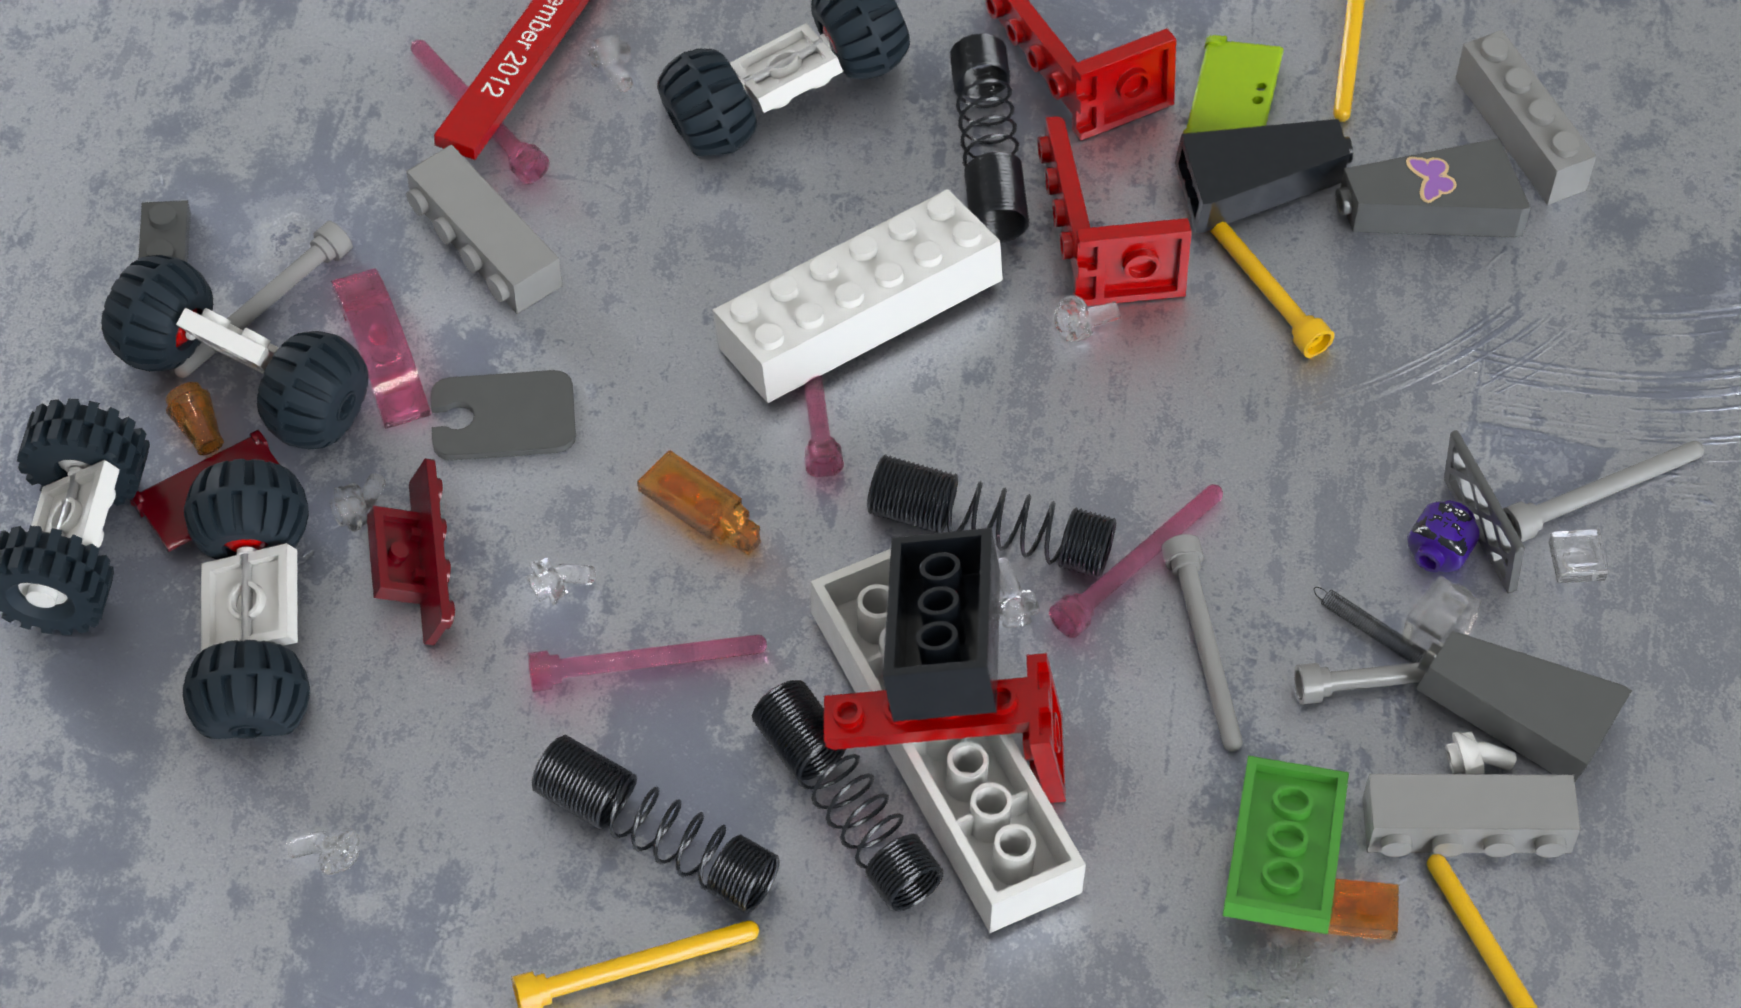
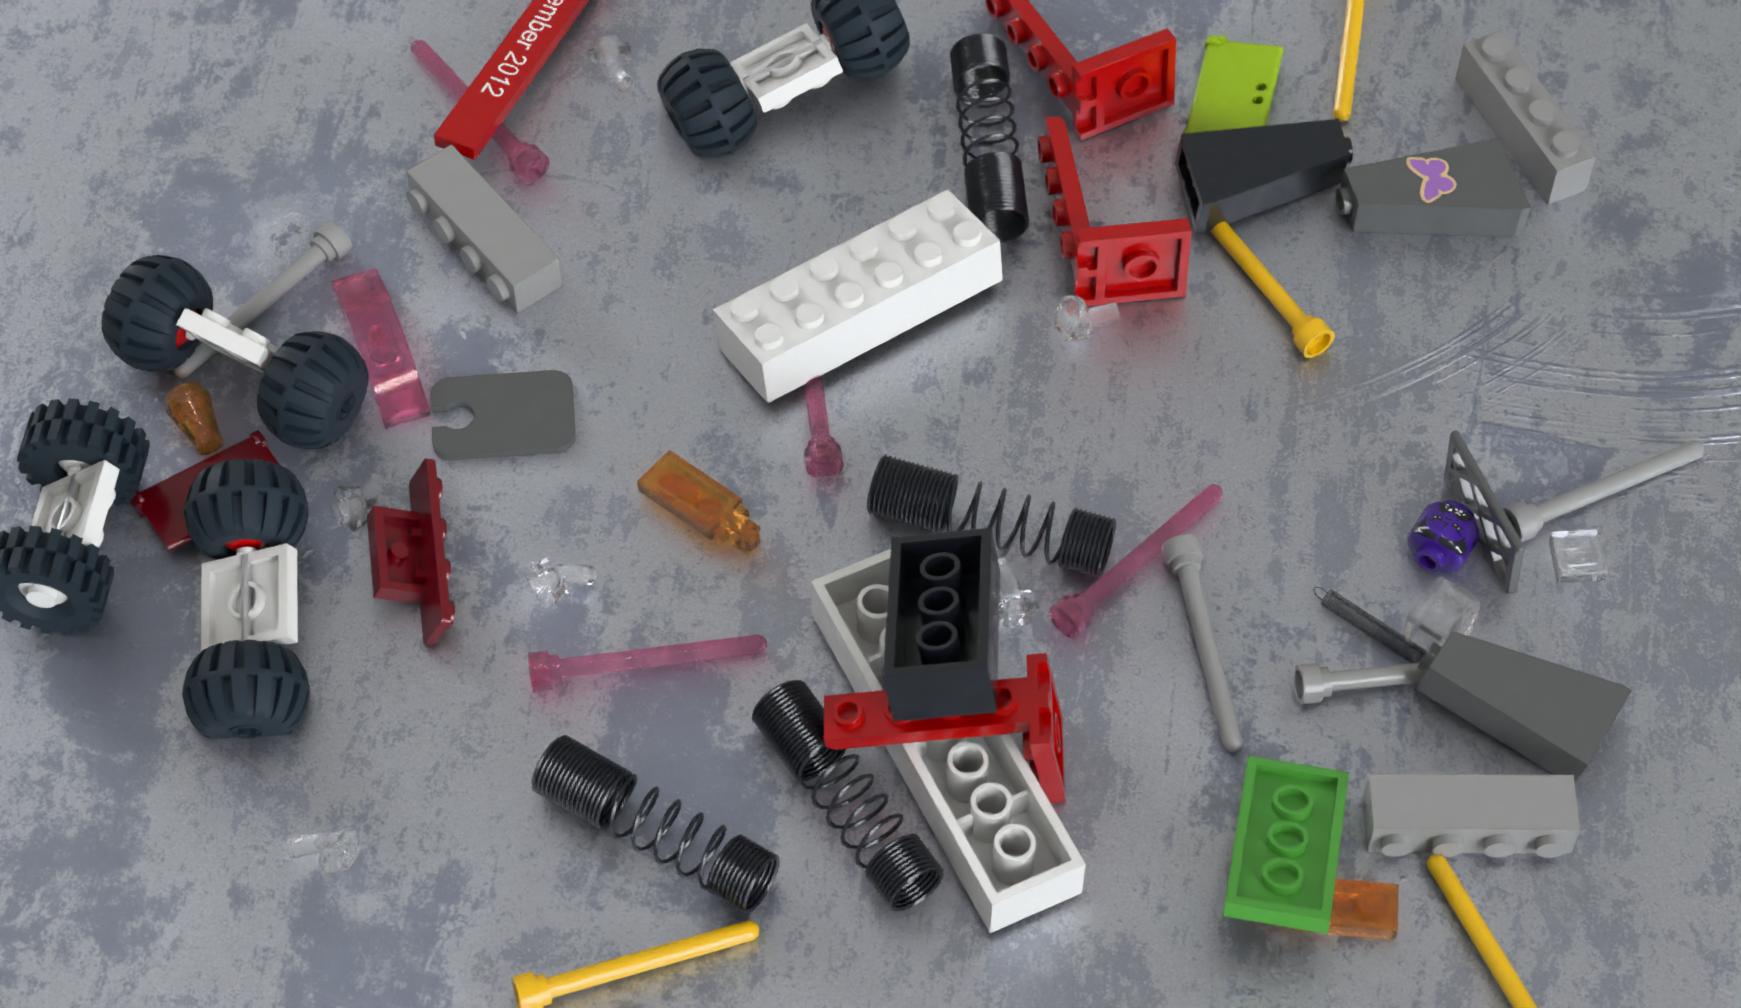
dark grey plate [138,200,191,263] -> none
white plate [1445,732,1516,774] -> none

